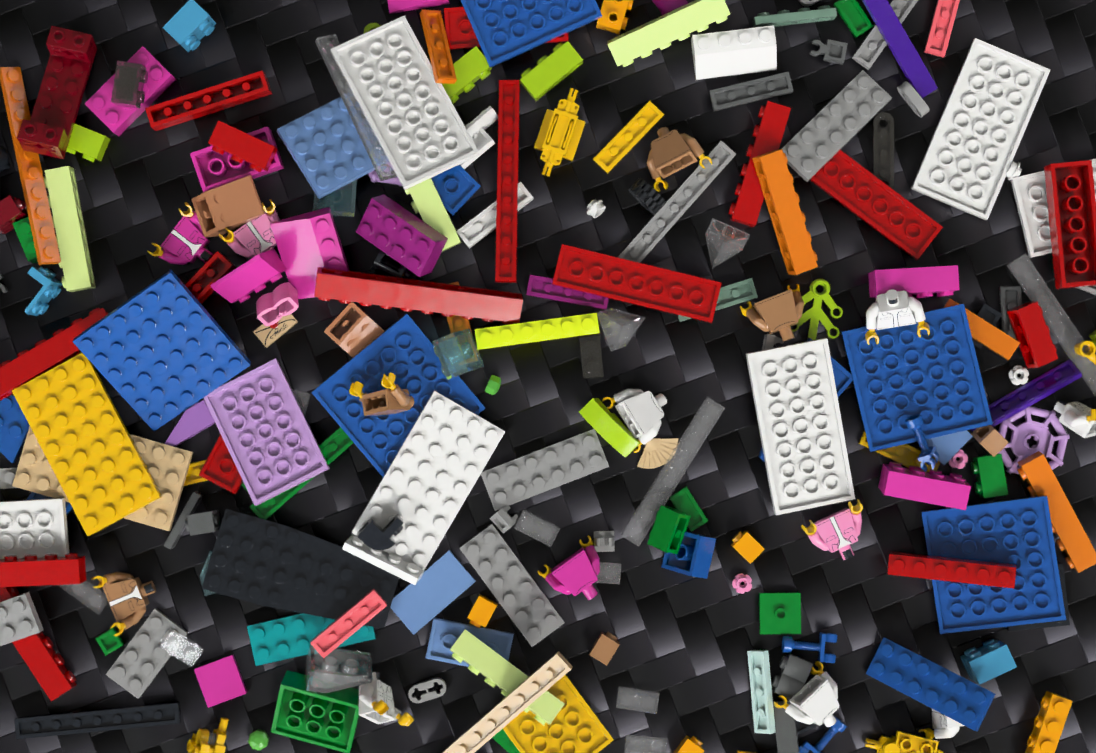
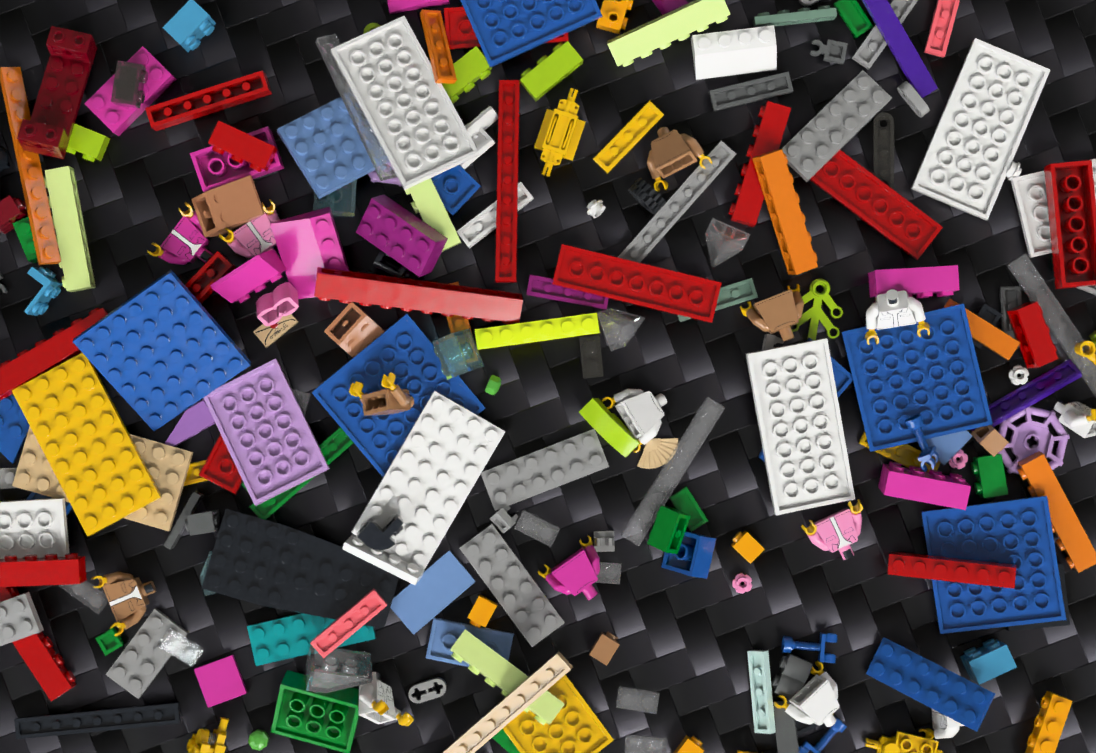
green plate [759,592,801,634] -> none

